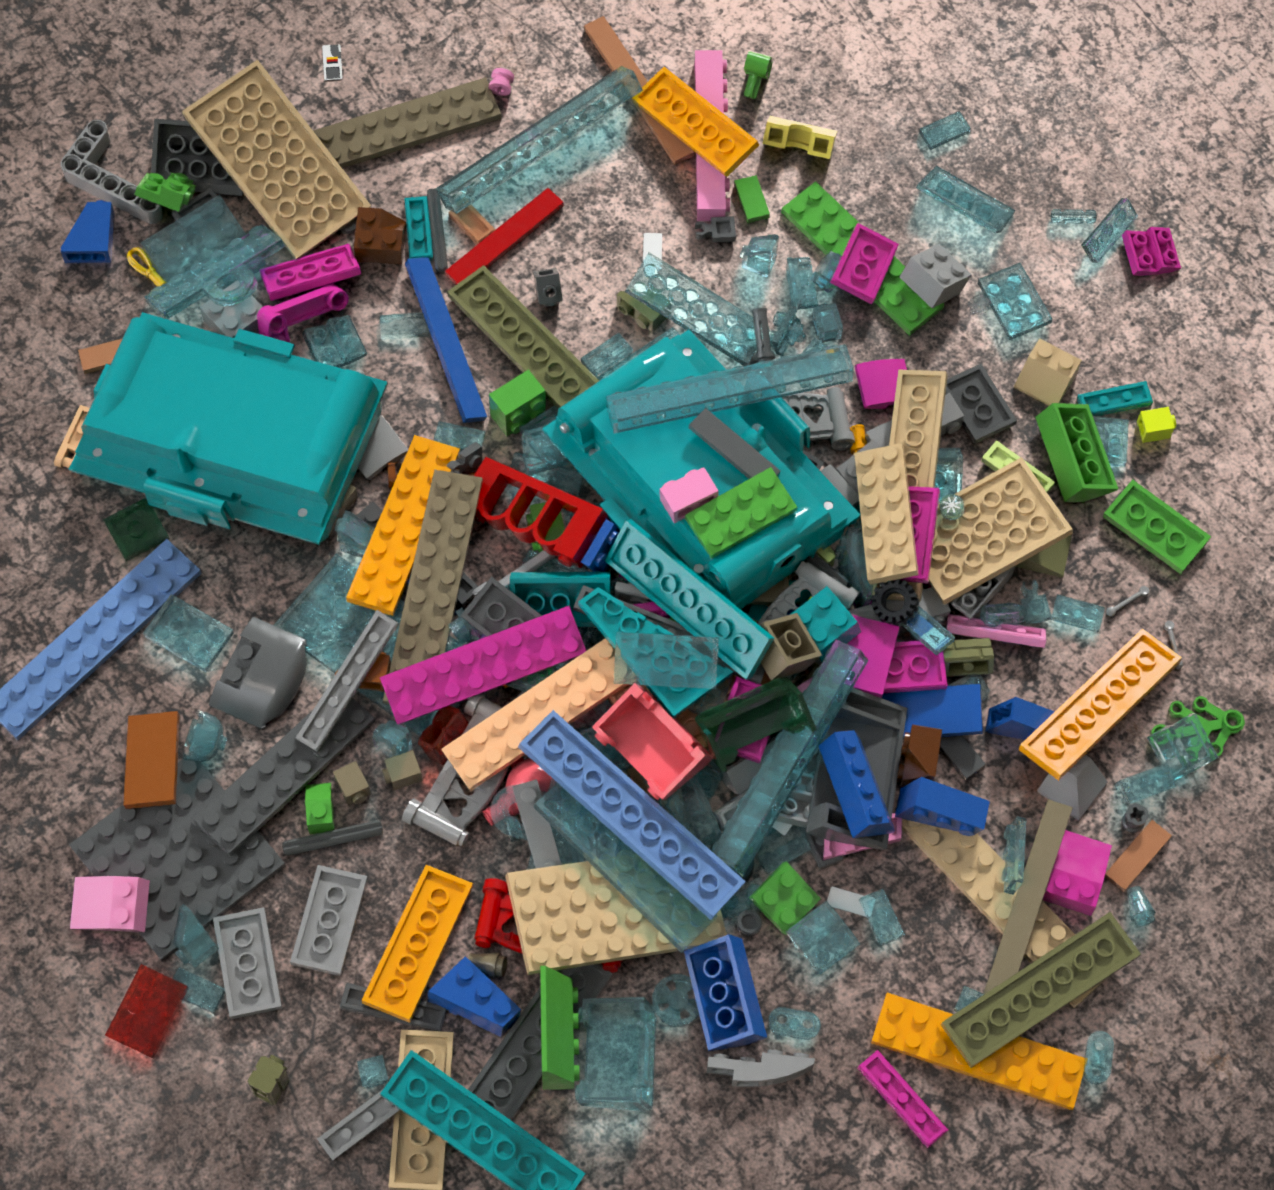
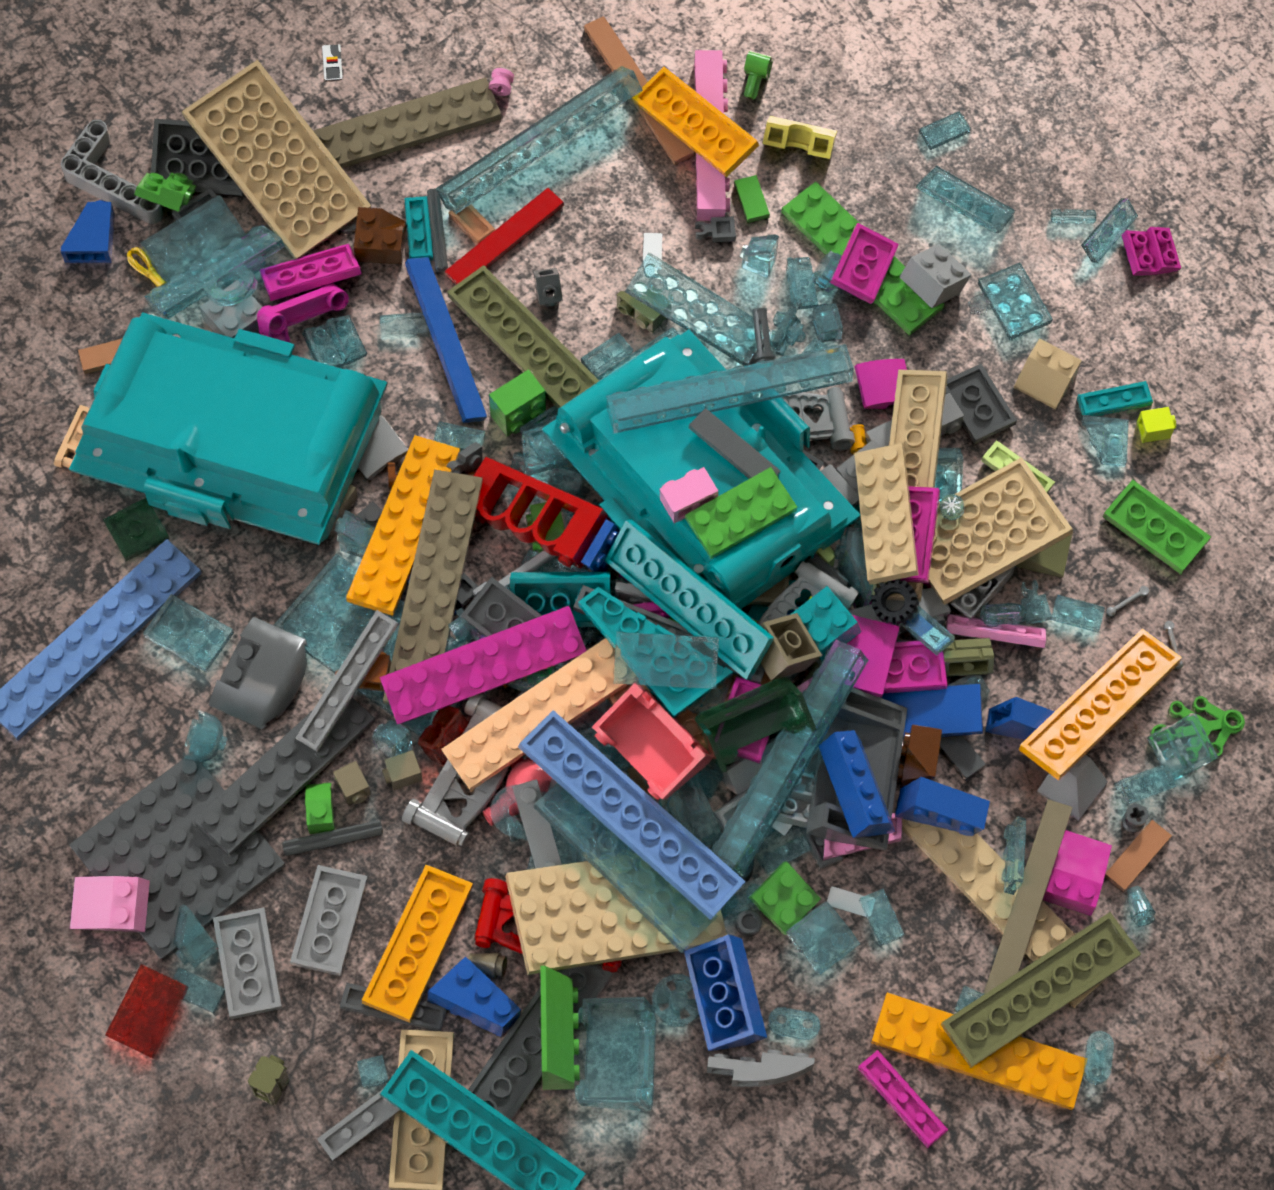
dark orange tile [123,711,180,809] -> none
bright green slope [1035,403,1118,502] -> none

